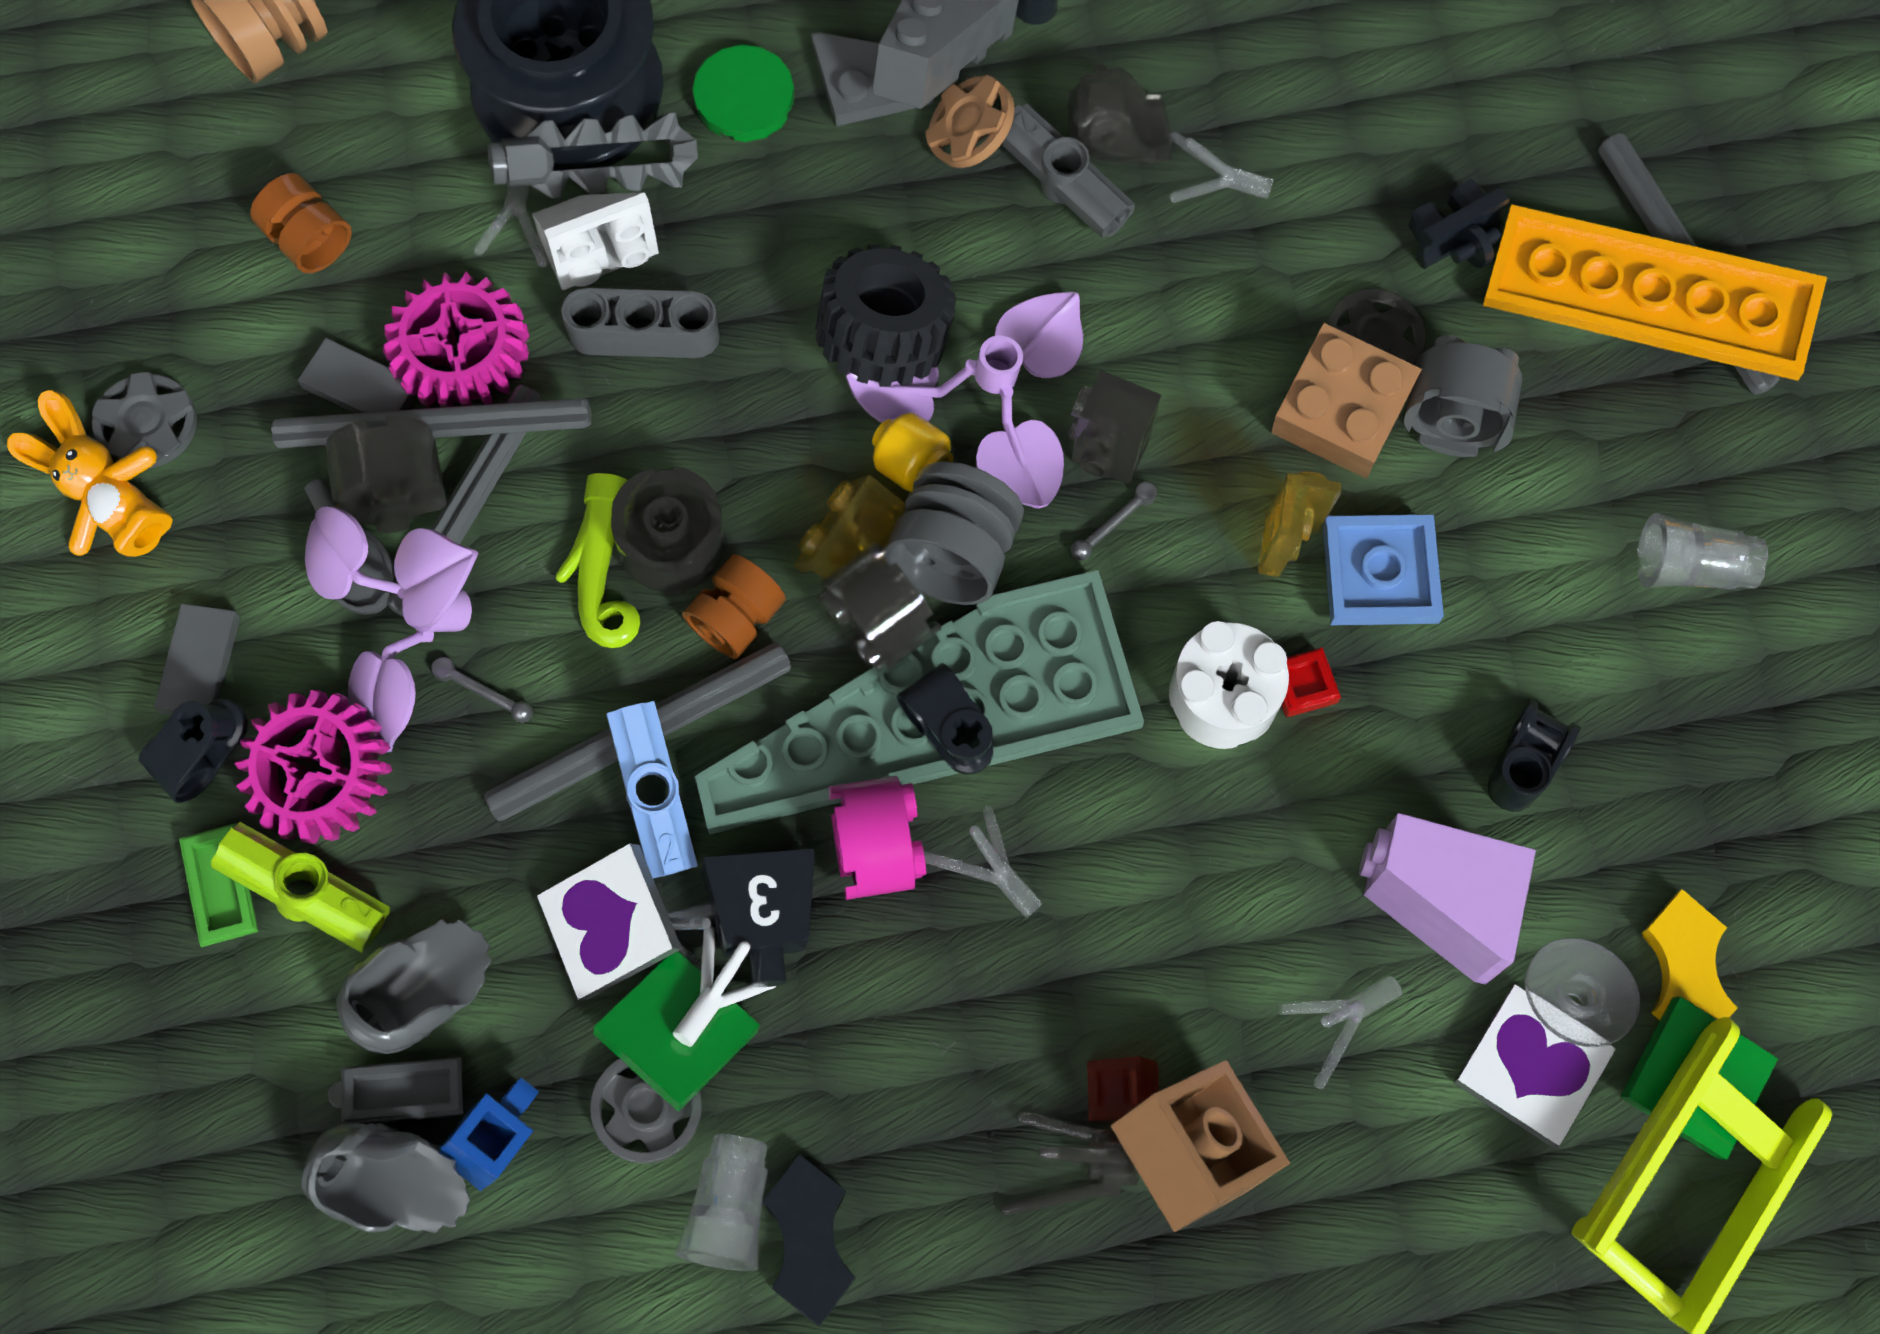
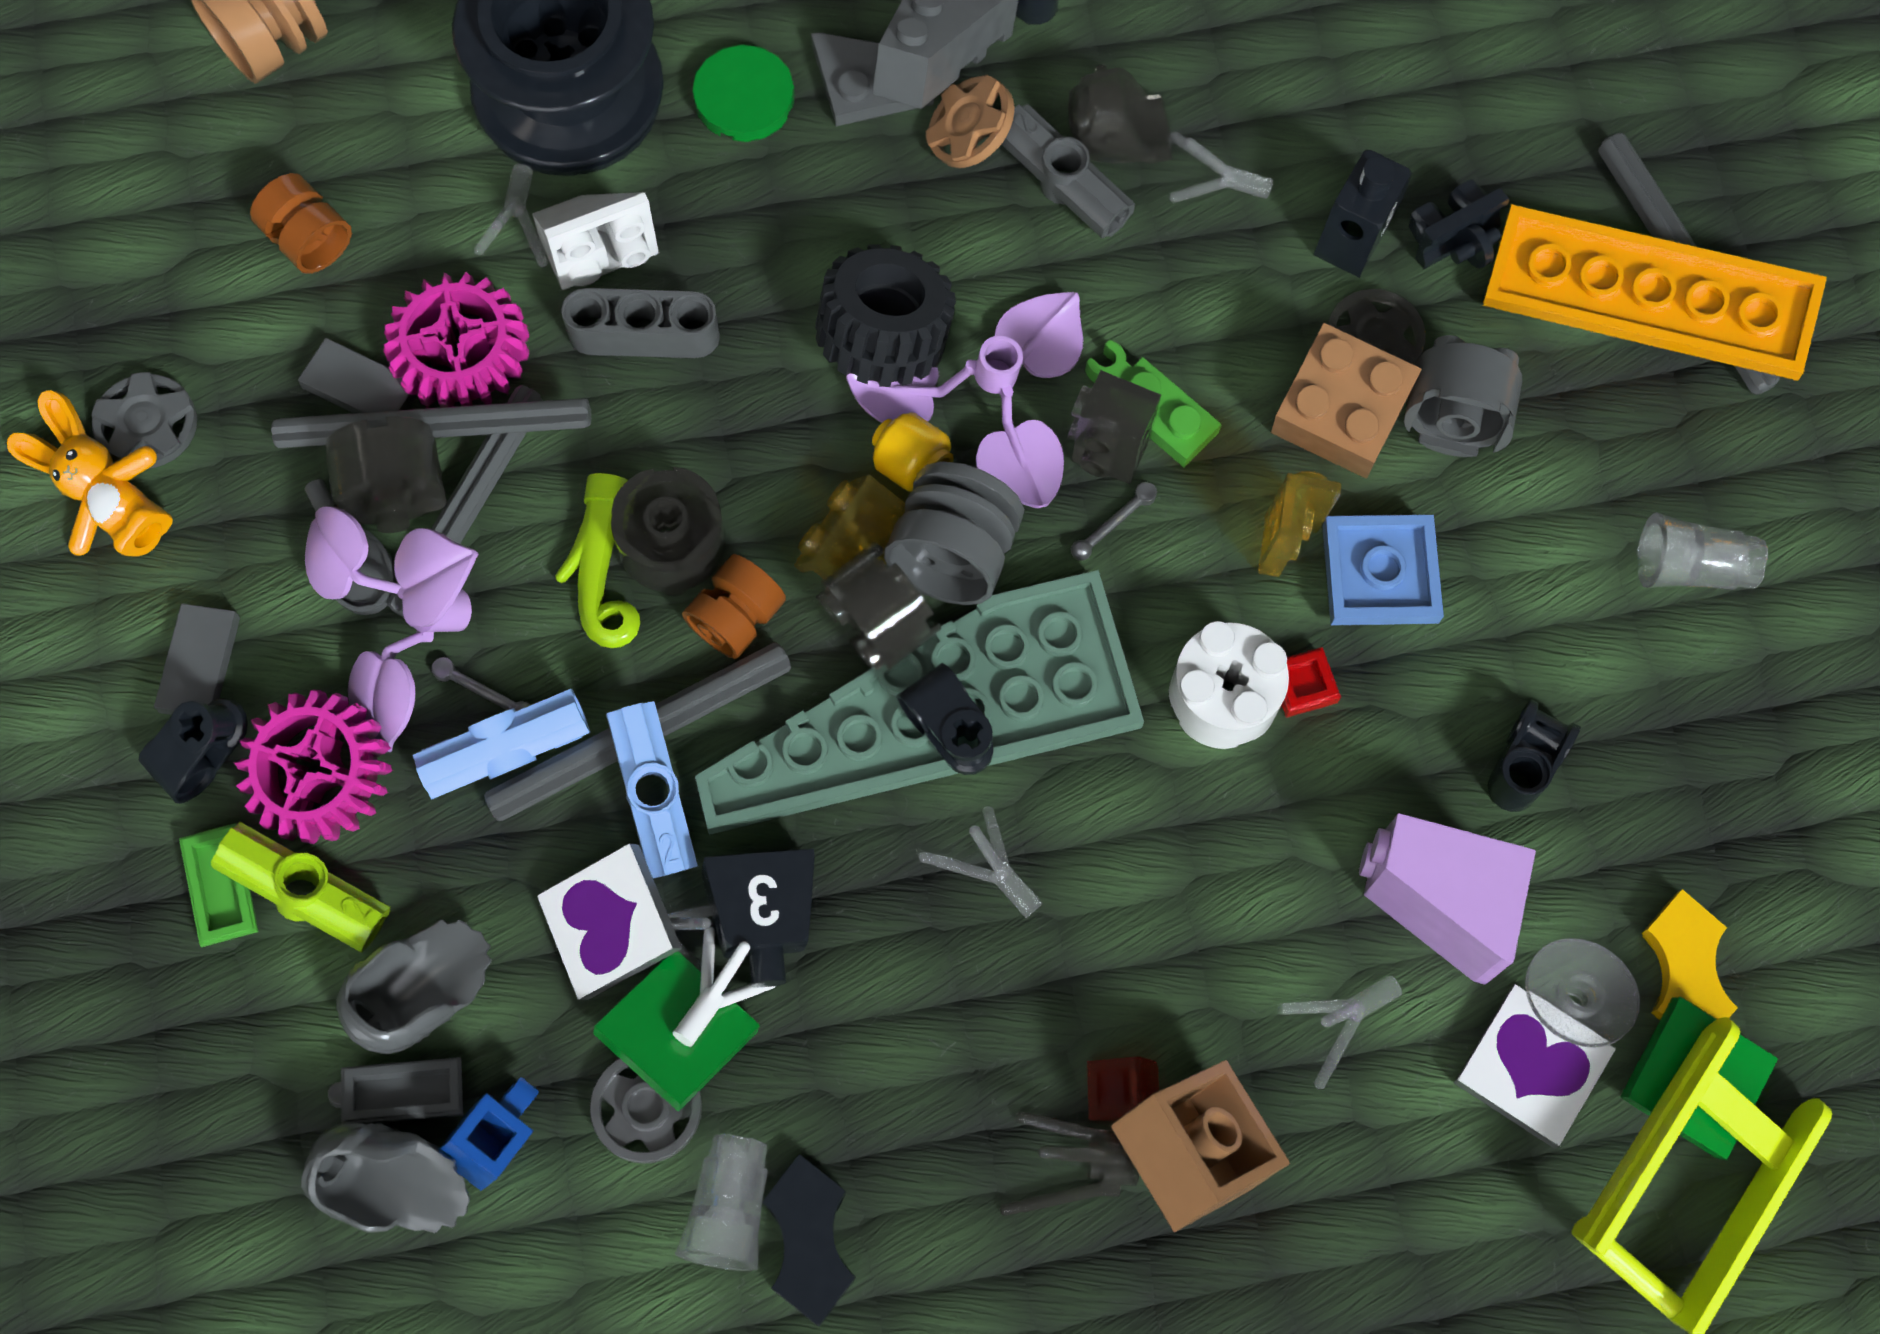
dark grey sword [488,113,698,198] -> none
dark pink brick [828,776,926,900] -> none
none -> light blue piece [413,689,591,799]
none -> bright green plate [1085,340,1222,467]
none -> black torso [1314,149,1412,278]

